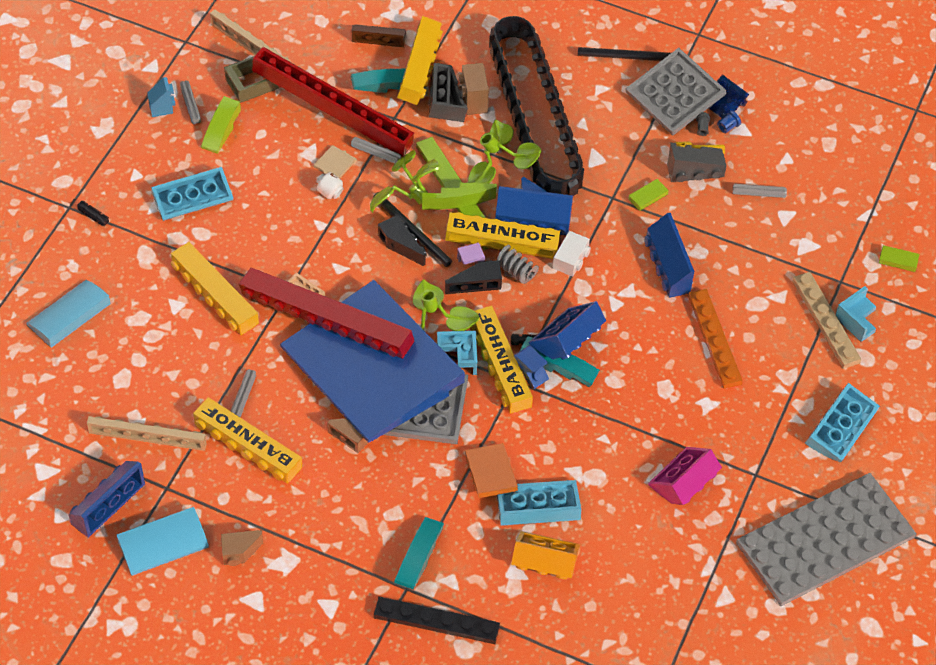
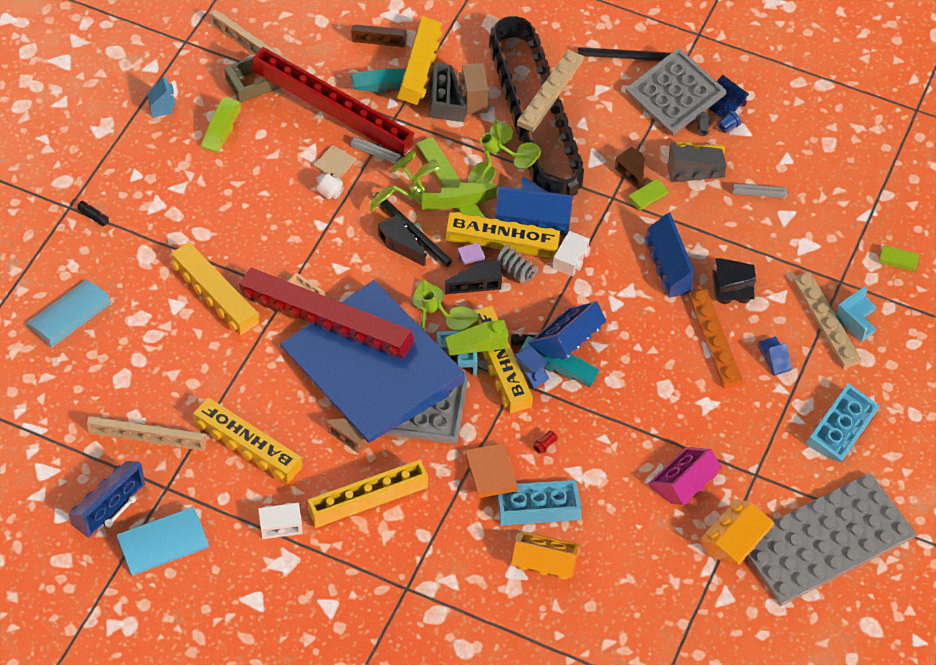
medium azure slope [151,167,234,221] -> none
light grey axle [180,80,201,124] -> none
medium nougat slope [221,530,263,566] -> none
light grey axle [231,369,256,417] -> none
black plate [374,597,500,644] -> none
teal slope [394,517,444,590] -> none
none -> white hinge [105,495,136,528]
none -> white brick [258,503,303,539]
none -> yellow brick [307,460,428,528]
none -> lime slope [445,320,509,356]
none -> tan plate [517,50,584,132]
none -> red pin [533,430,558,454]
none -> reddish brown slope [615,147,644,190]
none -> light orange slope [700,499,774,565]
none -> black piece [712,258,756,304]
none -> slope [758,336,792,376]

